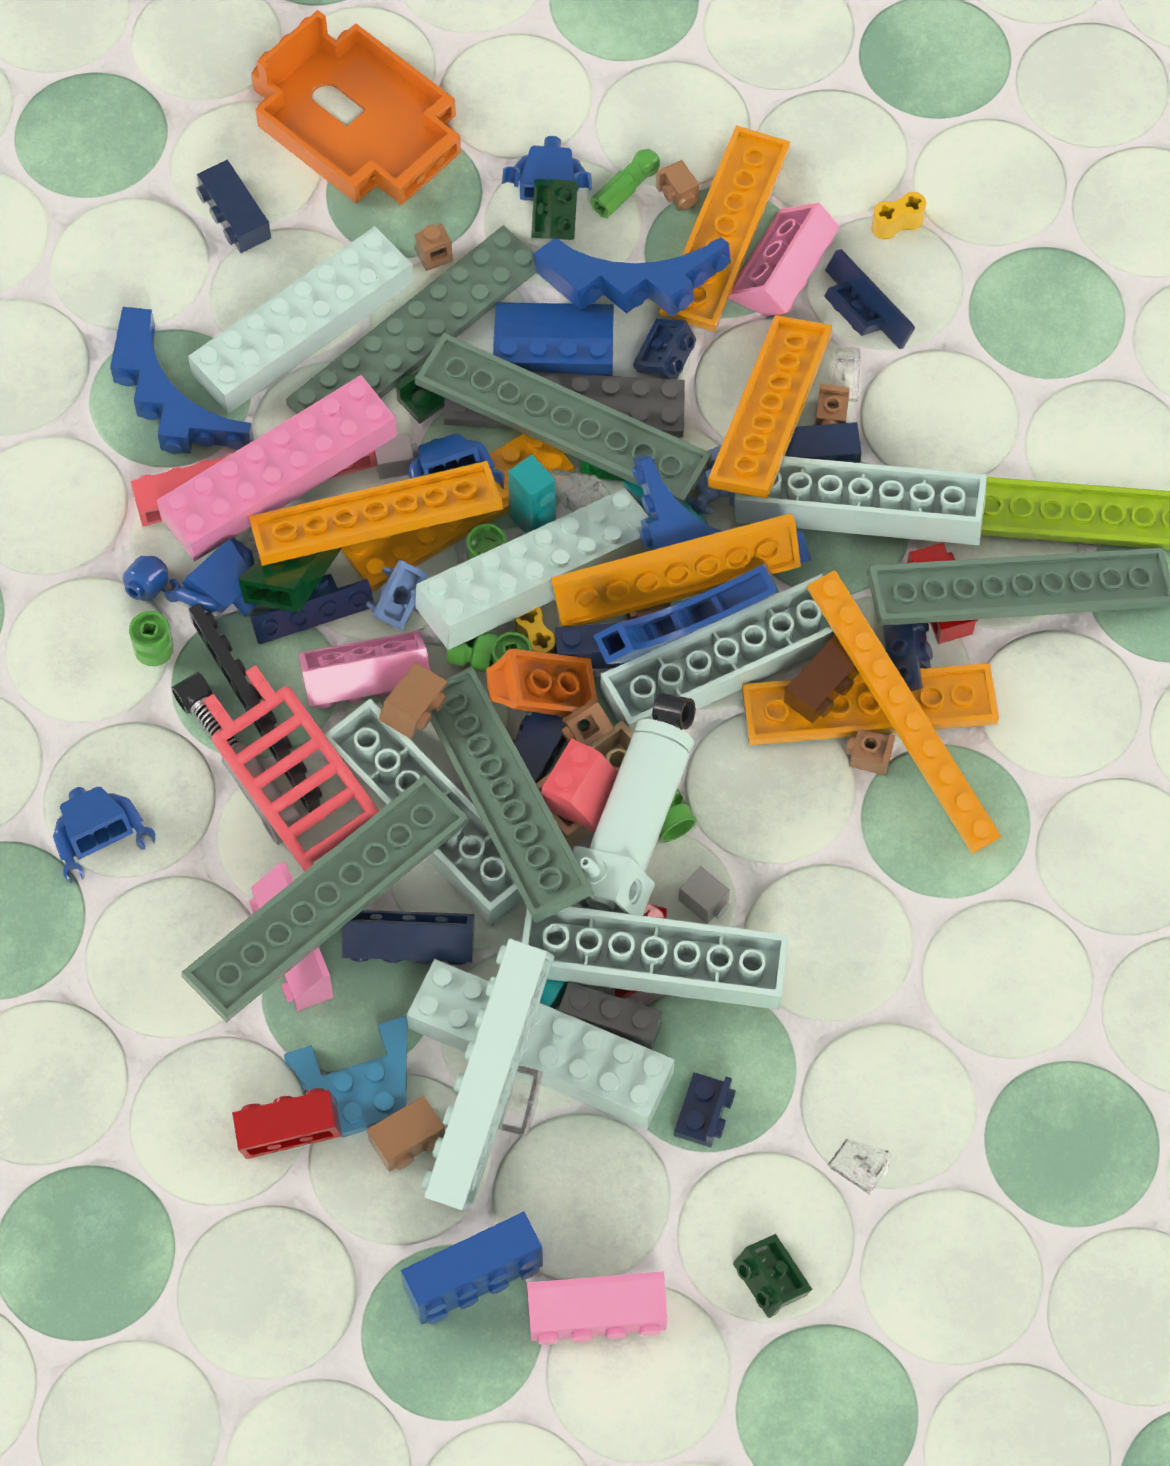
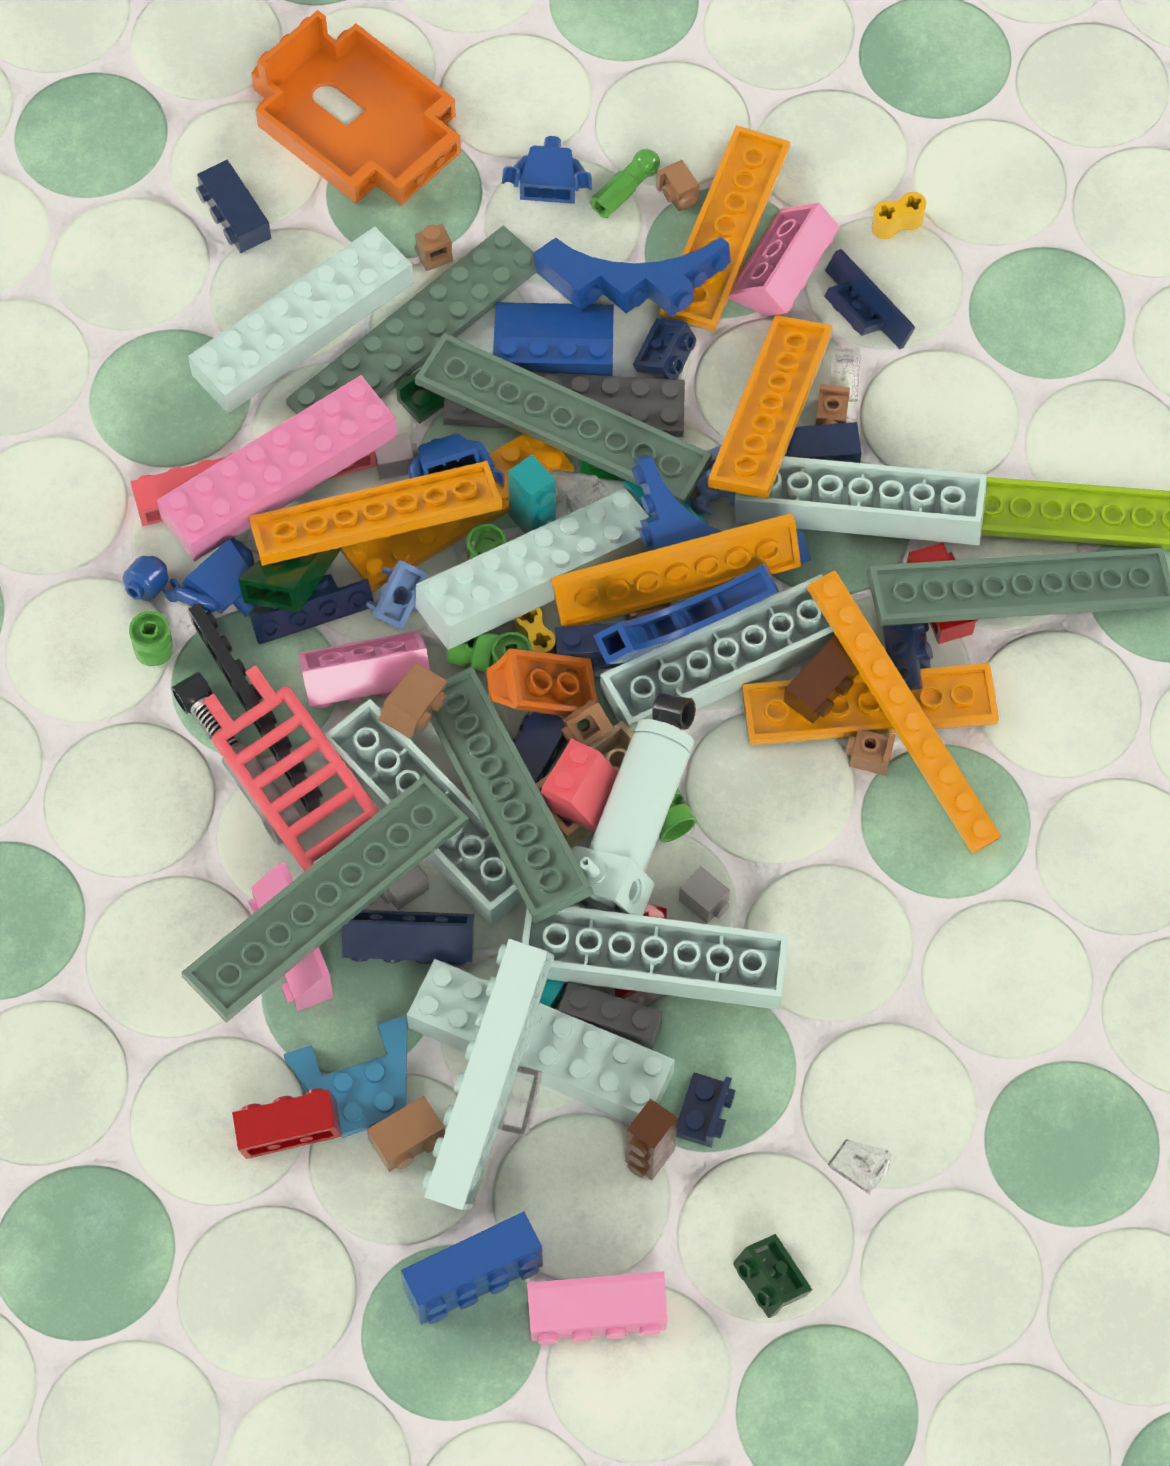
blue torso [53,787,155,884] -> none
blue arch [110,307,254,454] -> none
dark green bracket [531,179,578,240] -> none
none -> light grey brick [380,865,429,910]
none -> reddish brown brick [625,1099,678,1180]

